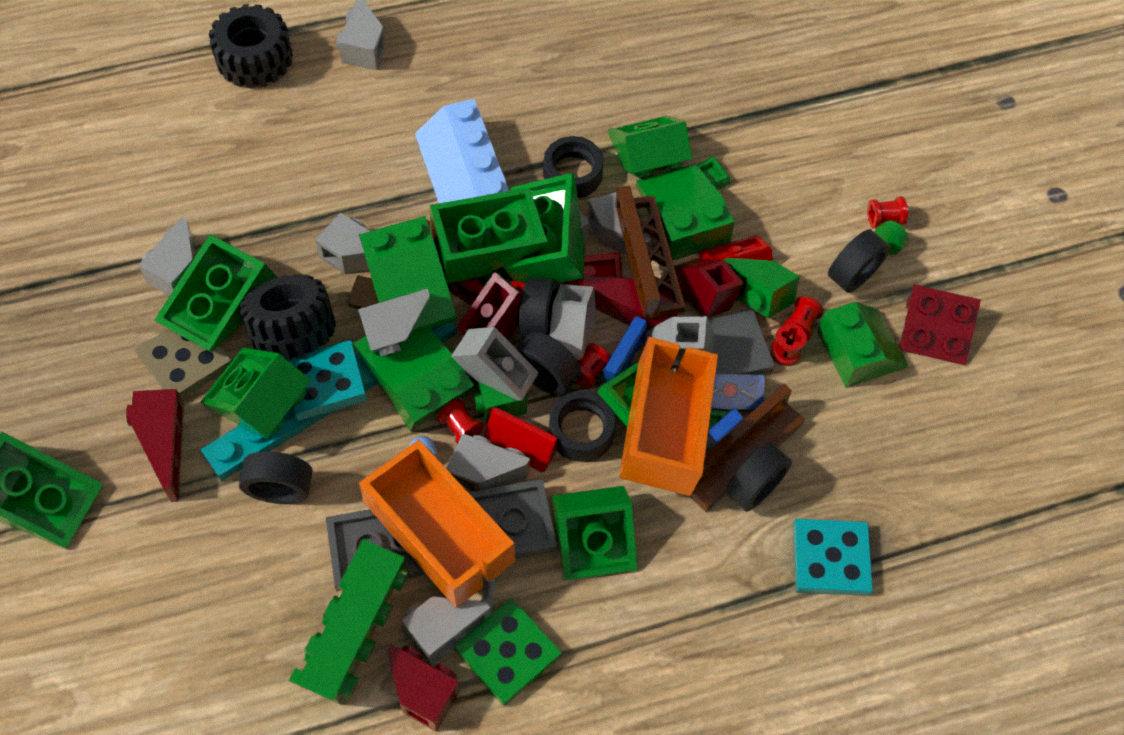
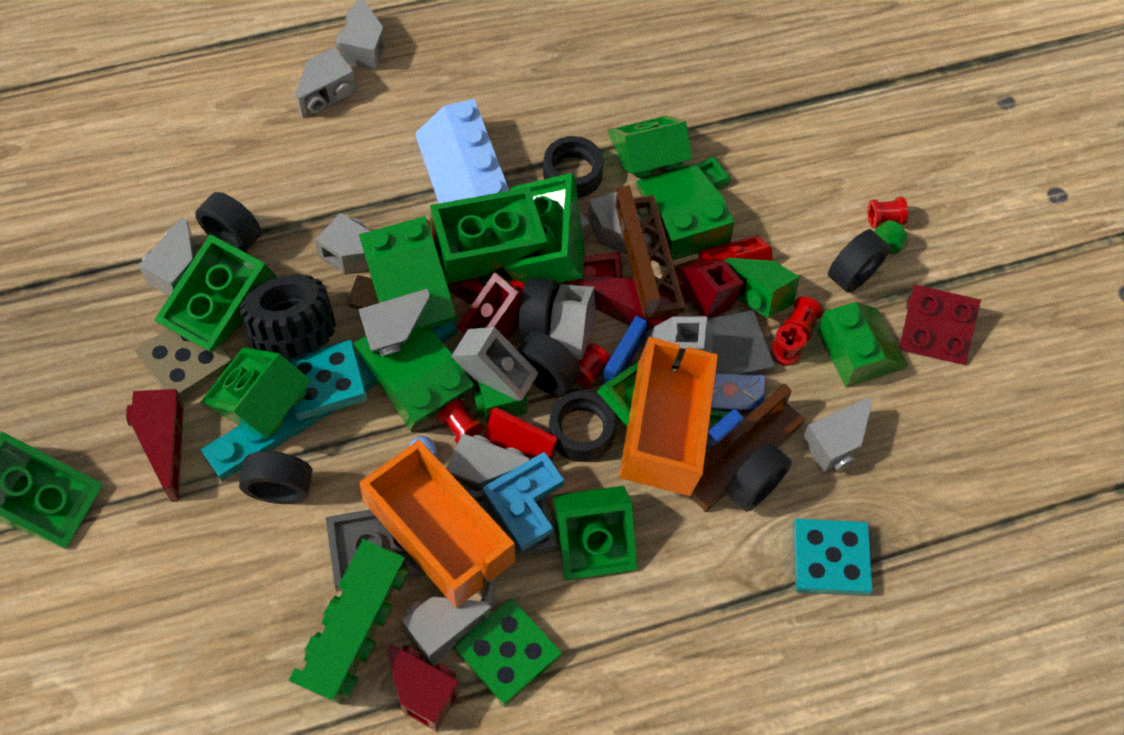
black tyre [209,4,293,88] -> none
none -> black tyre [195,192,261,253]
none -> light grey slope [295,47,357,118]
none -> dark azure plate [482,452,564,552]
none -> light grey slope [802,397,872,474]

